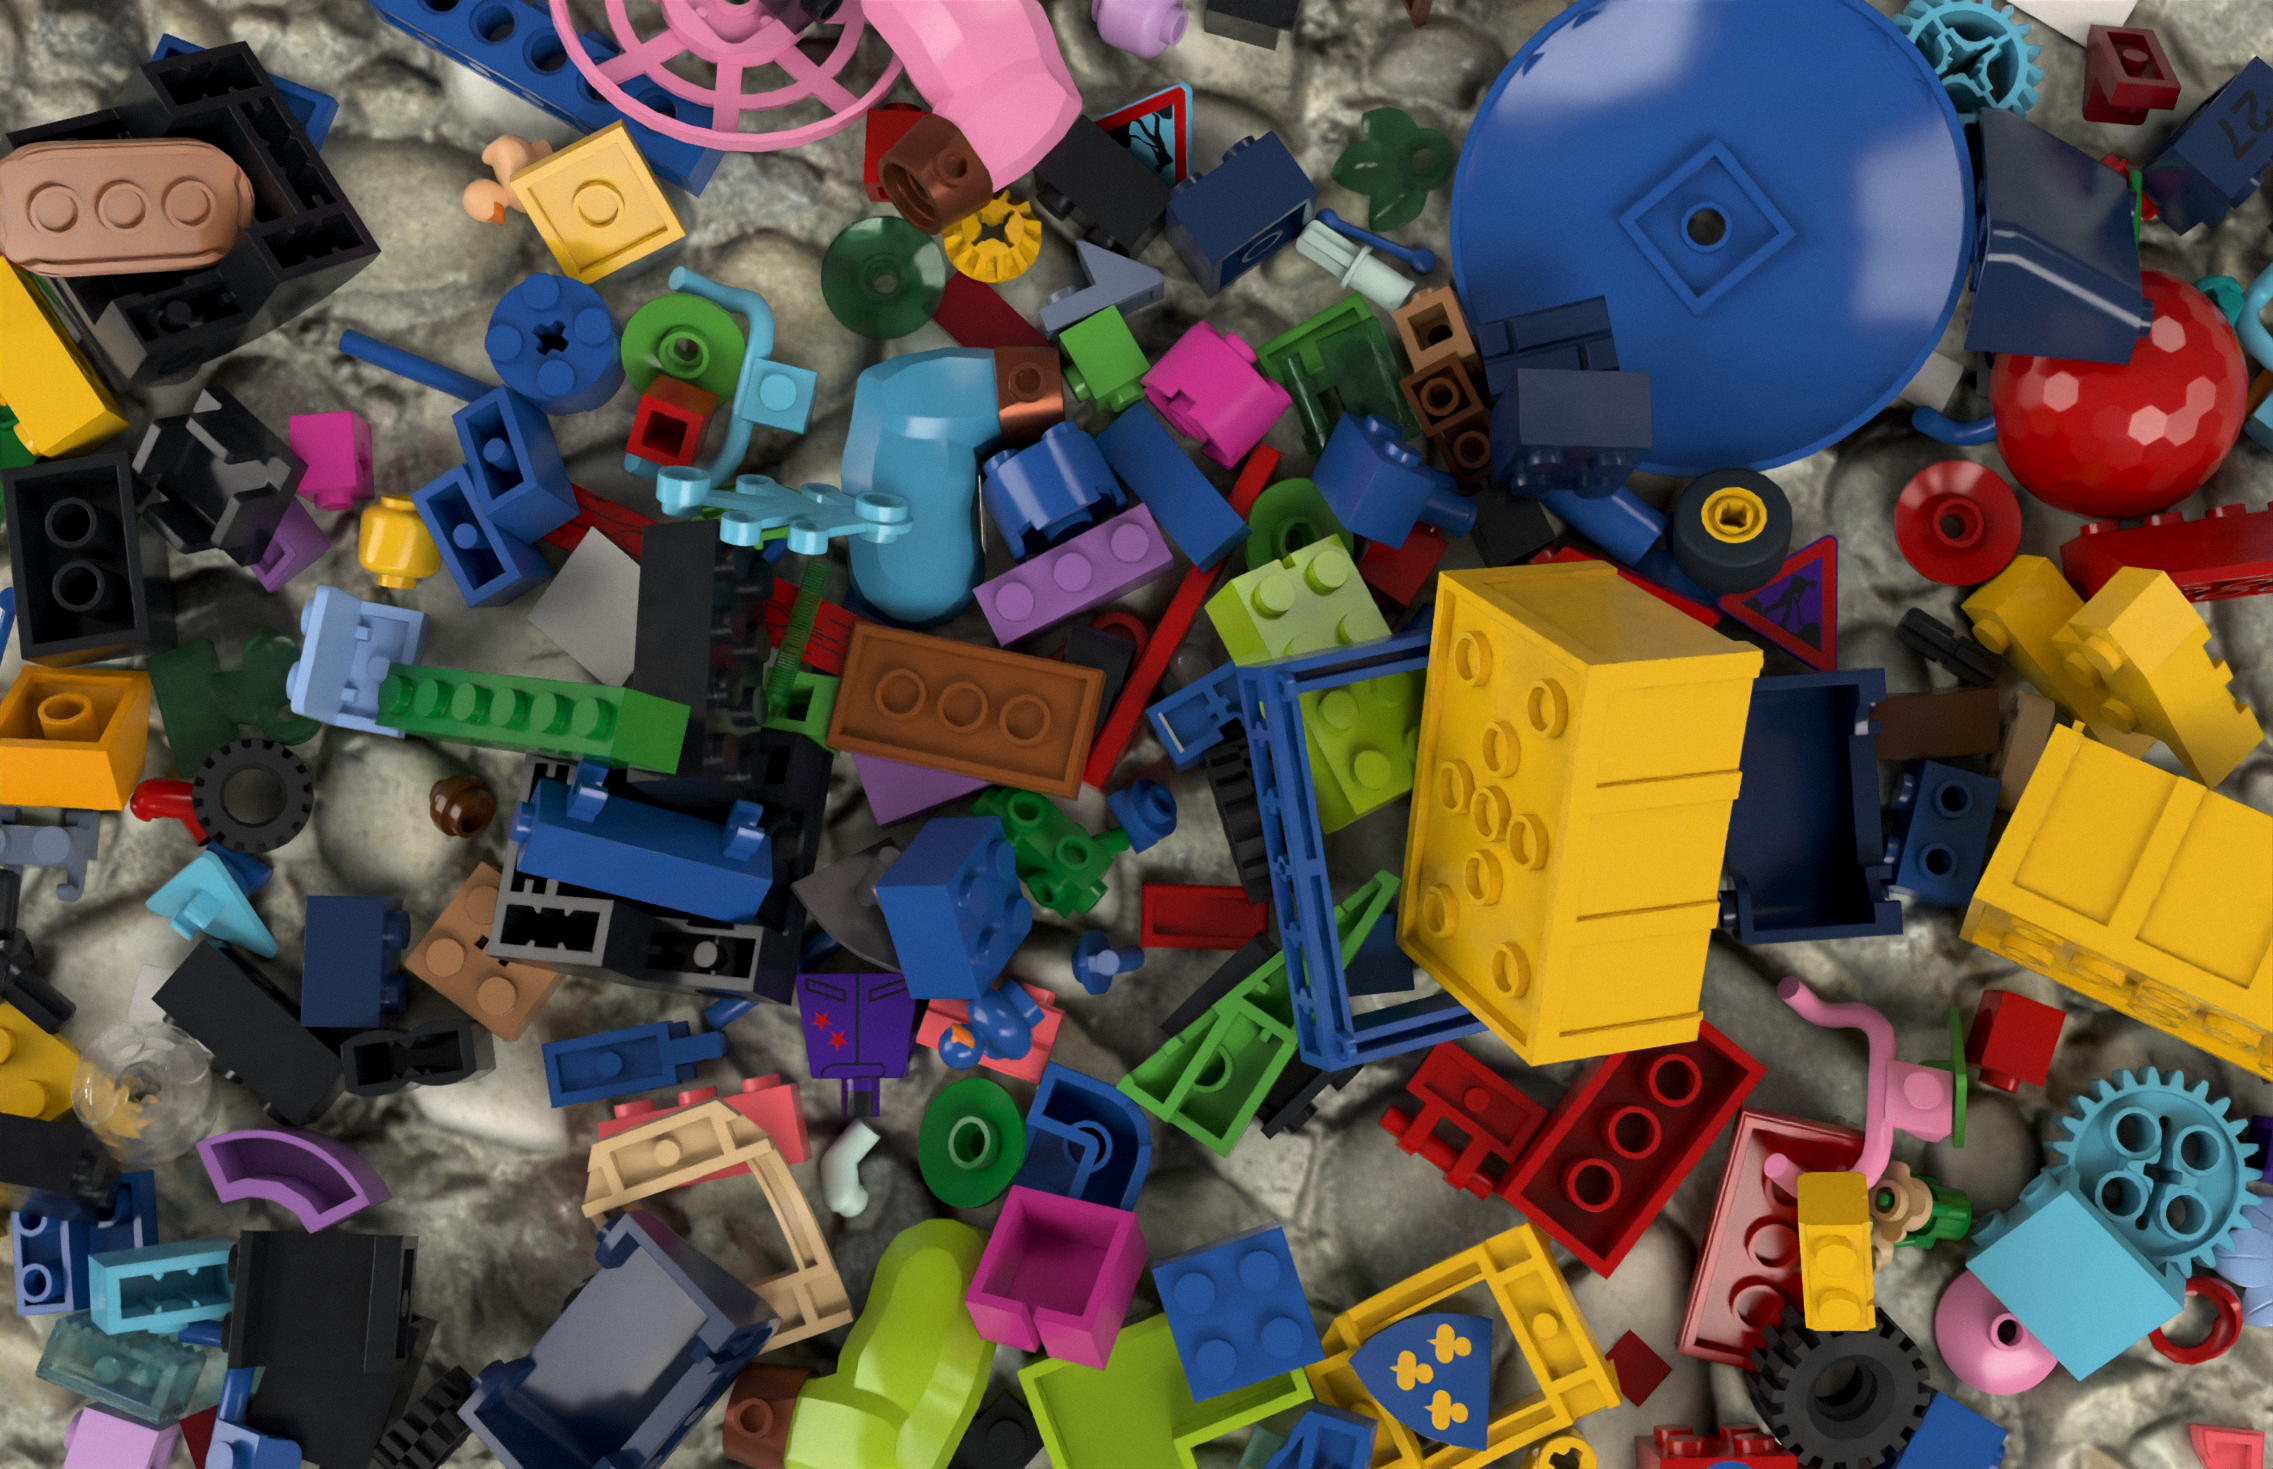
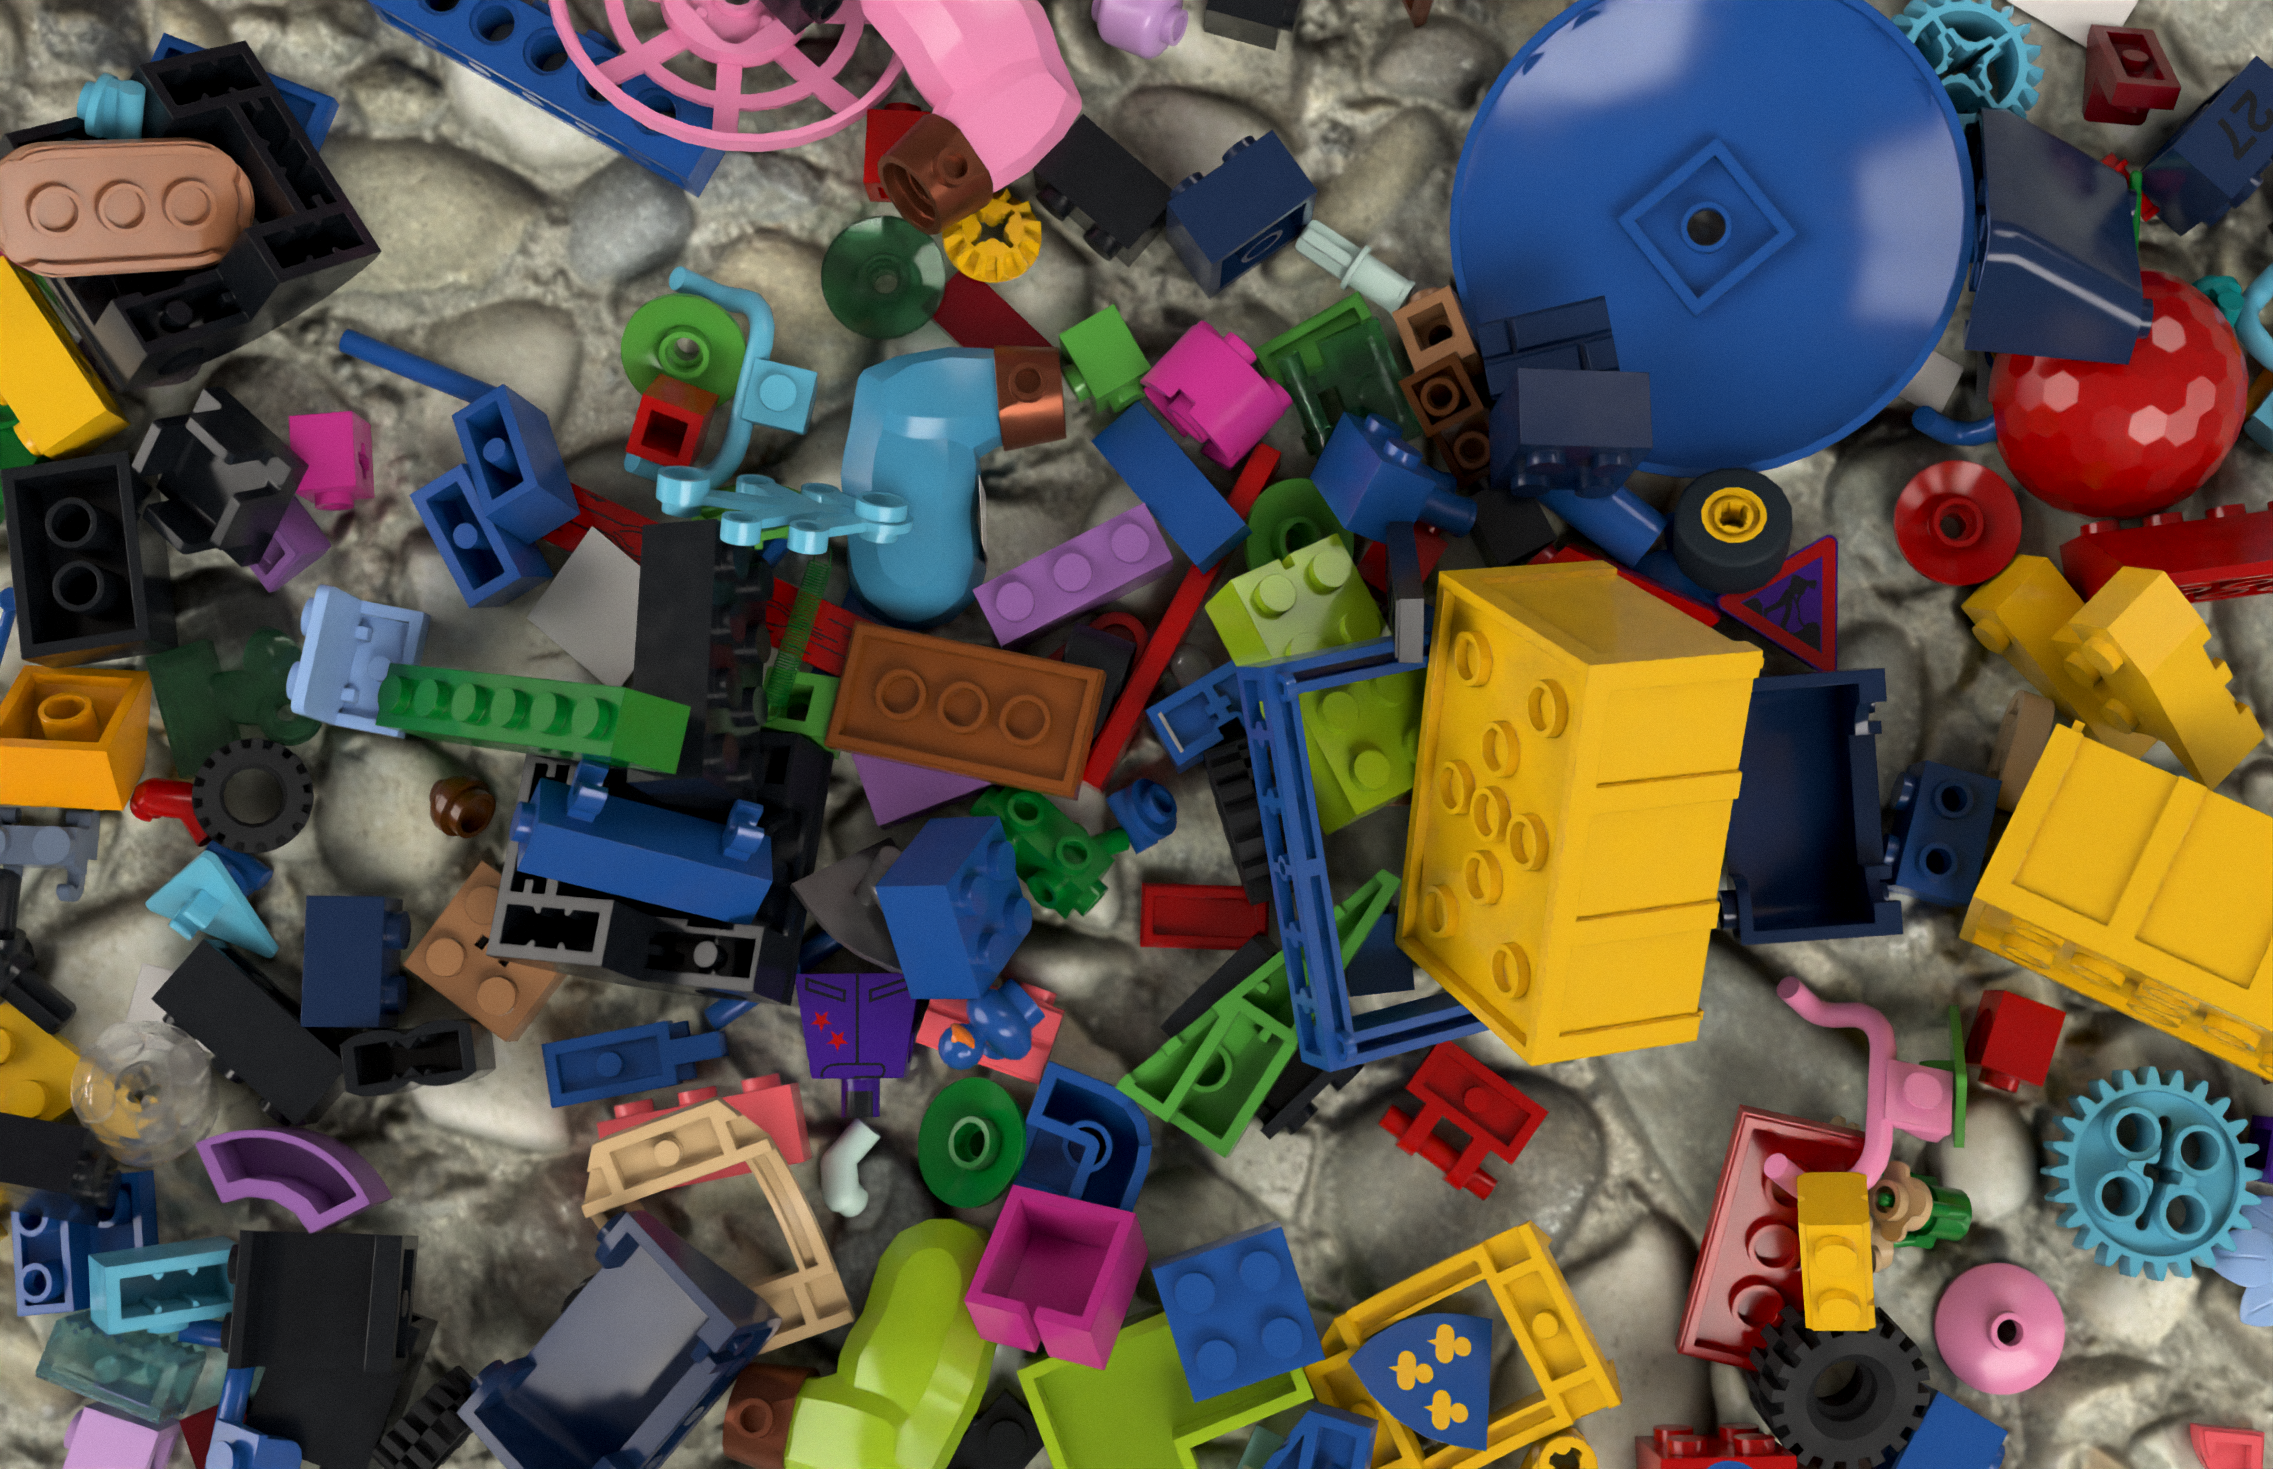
yellow head [357,494,442,589] -> none
light nougat animal [462,134,553,226] -> none
blue brick [485,273,626,416] -> none
yellow plate [509,119,686,285] -> none
blue brick [981,421,1128,565] -> none
sand blue slope [1038,240,1164,346] -> none
blue plate [1071,930,1145,995] -> none
piece [1091,81,1193,189] -> none
blue hinge [1314,208,1437,276] -> none
clear green plate [1331,107,1455,232] -> none
red brick [1493,1019,1768,1280] -> none
red sticker [1605,1329,1673,1408] -> none
reddish brown slope [1868,686,2000,760] -> none
black piece [1894,607,2003,687] -> none
medium azure panel [1965,1165,2186,1382] -> none
red piece [2148,1275,2244,1365] -> none
none -> medium azure plate [77,73,146,139]
none -> black tile [1385,521,1424,663]

